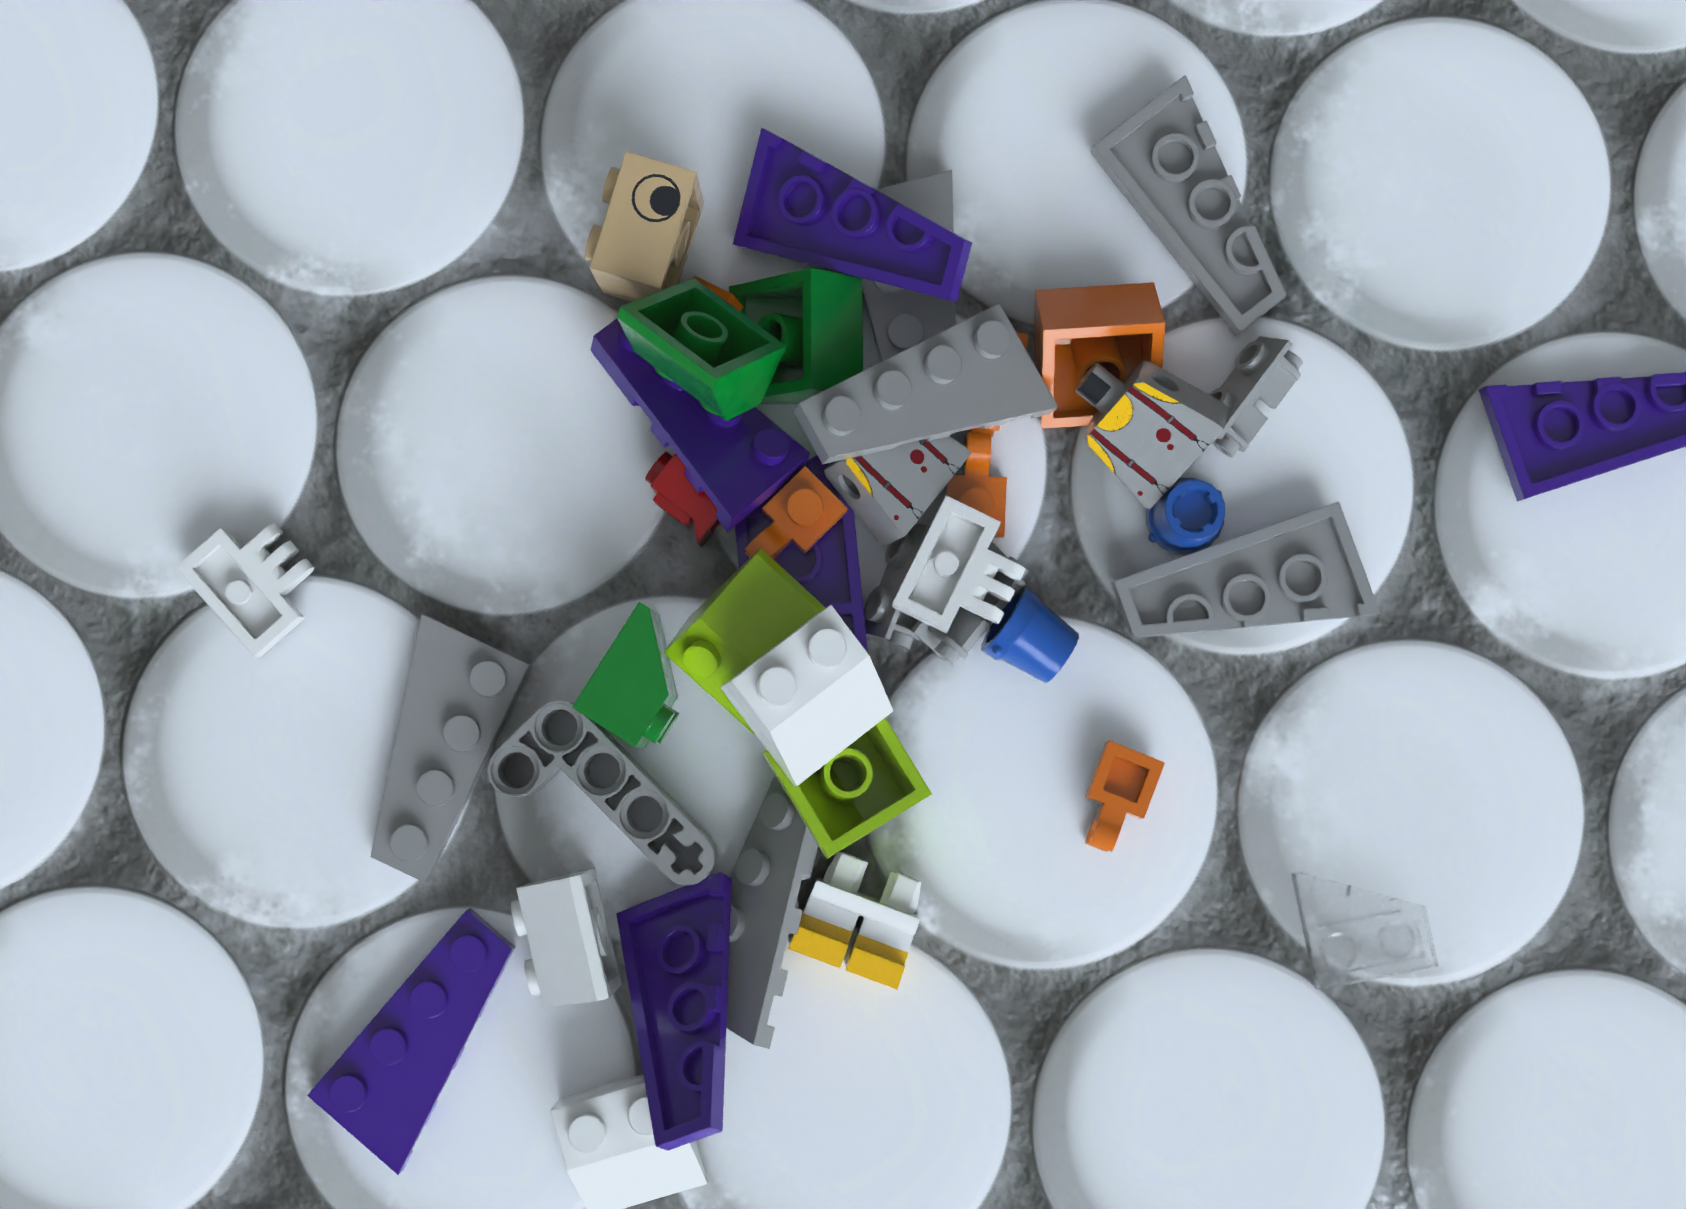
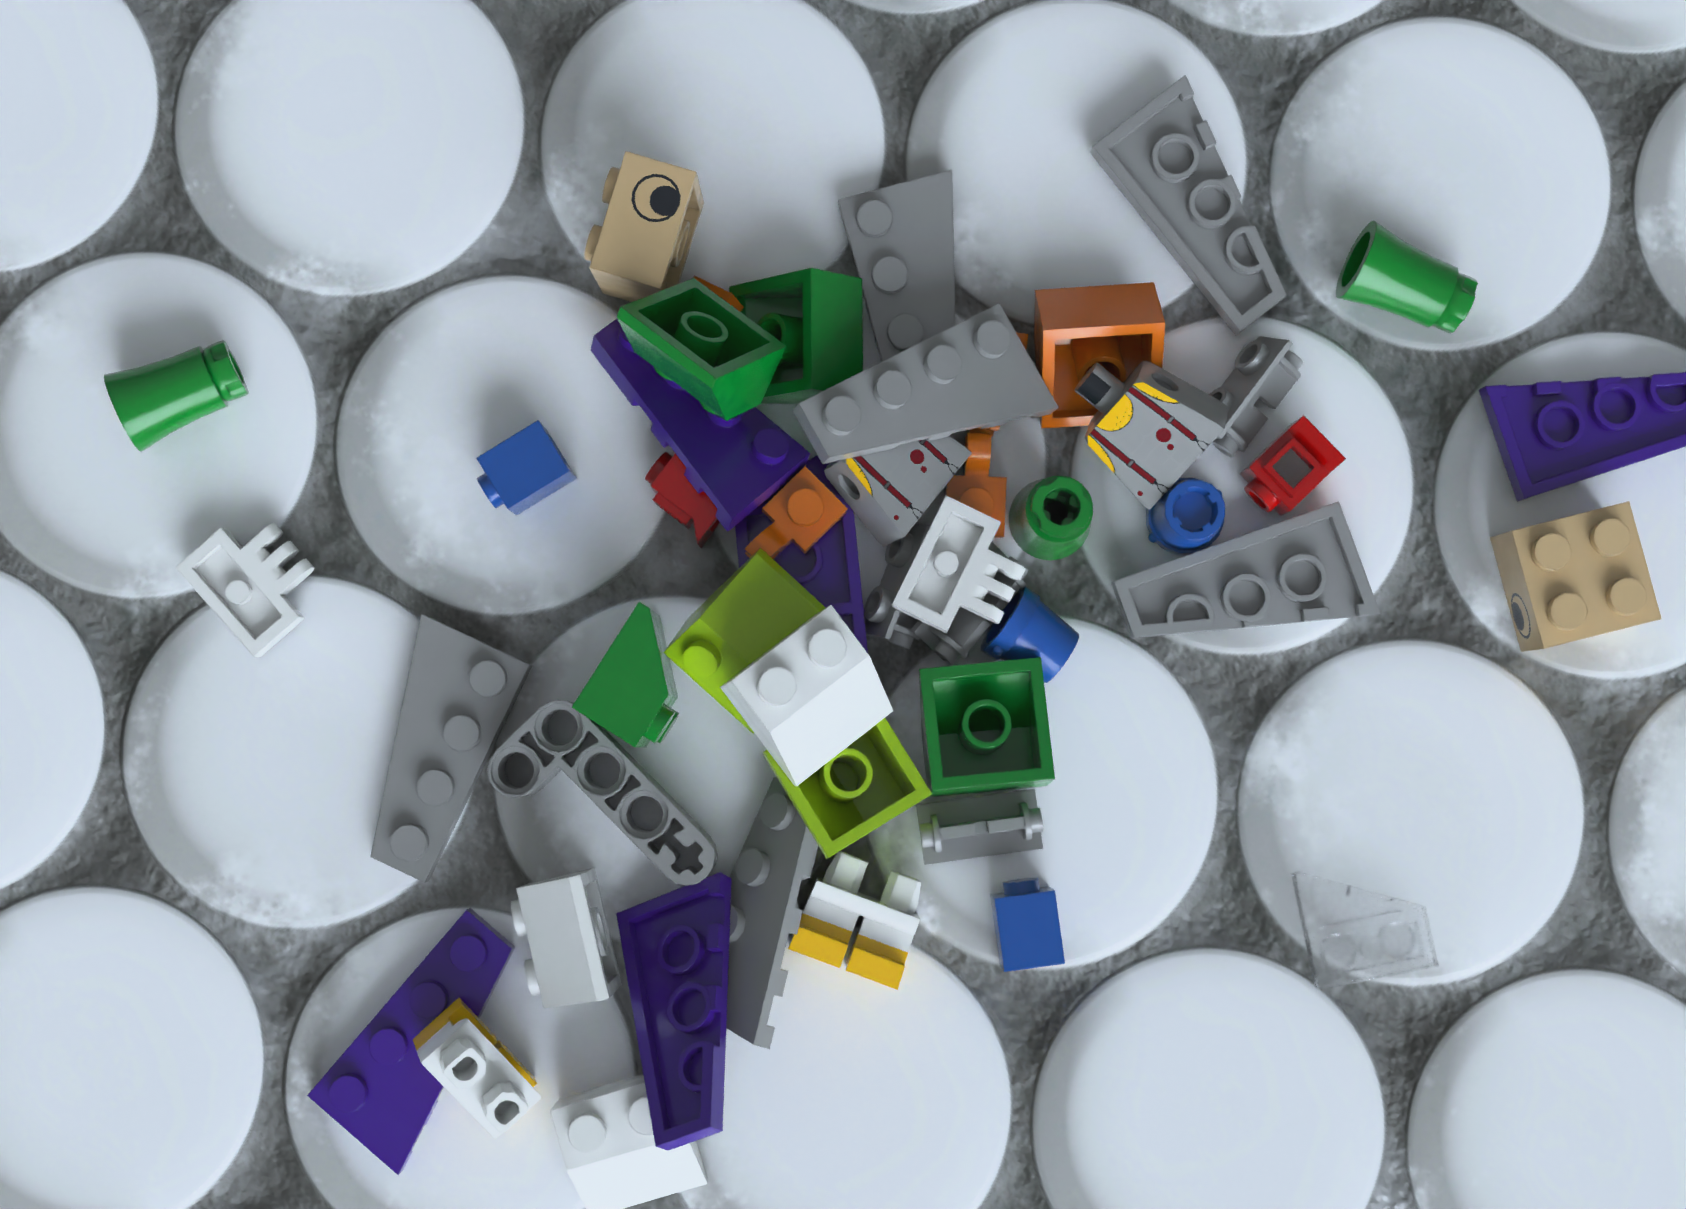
dark purple wing [733,127,972,302] -> none
orange plate [1085,740,1165,852] -> none
none -> green plant [104,340,249,452]
none -> white hips [413,998,542,1140]
none -> blue brick [476,420,577,515]
none -> light grey hinge [916,789,1043,865]
none -> green slope [919,657,1055,798]
none -> blue brick [990,878,1065,972]
none -> green plant [1009,476,1093,560]
none -> red window [1240,415,1346,516]
none -> green plant [1336,221,1478,333]
none -> tan brick [1490,501,1662,652]

